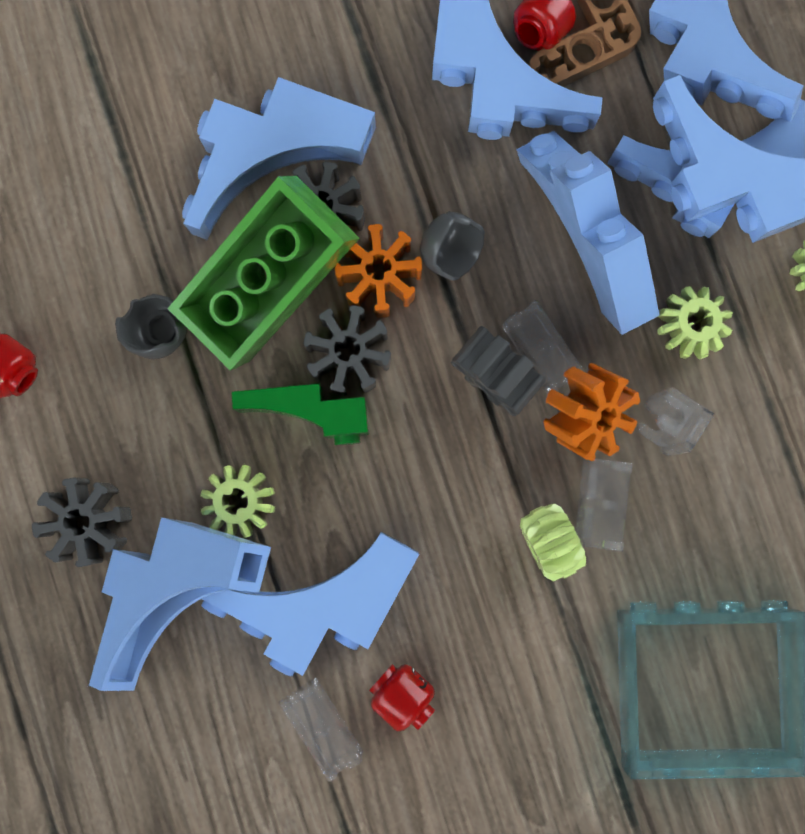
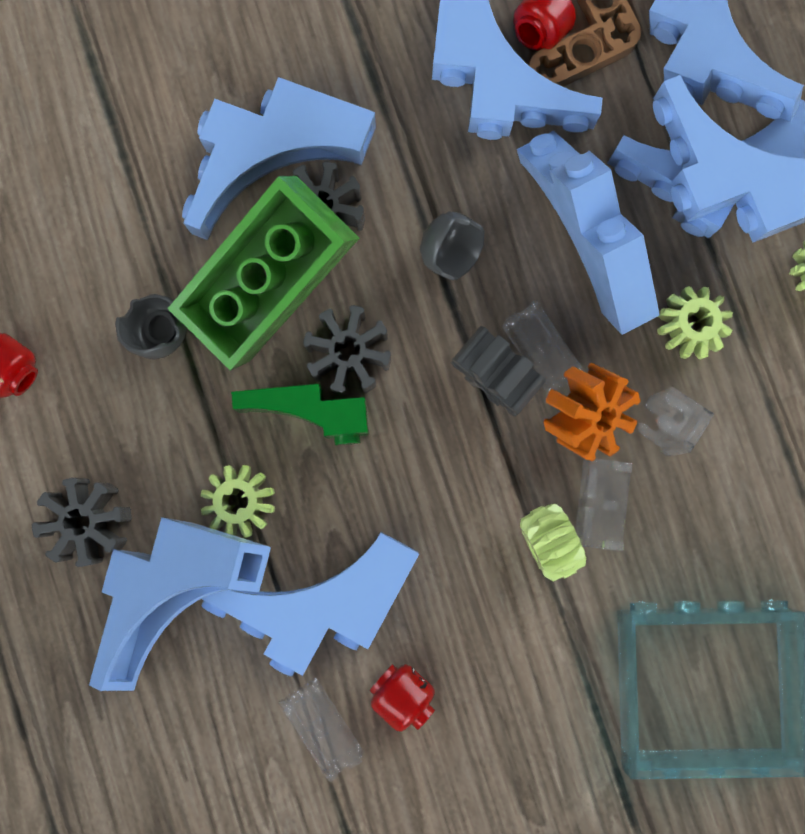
orange gear [335,224,422,318] -> none

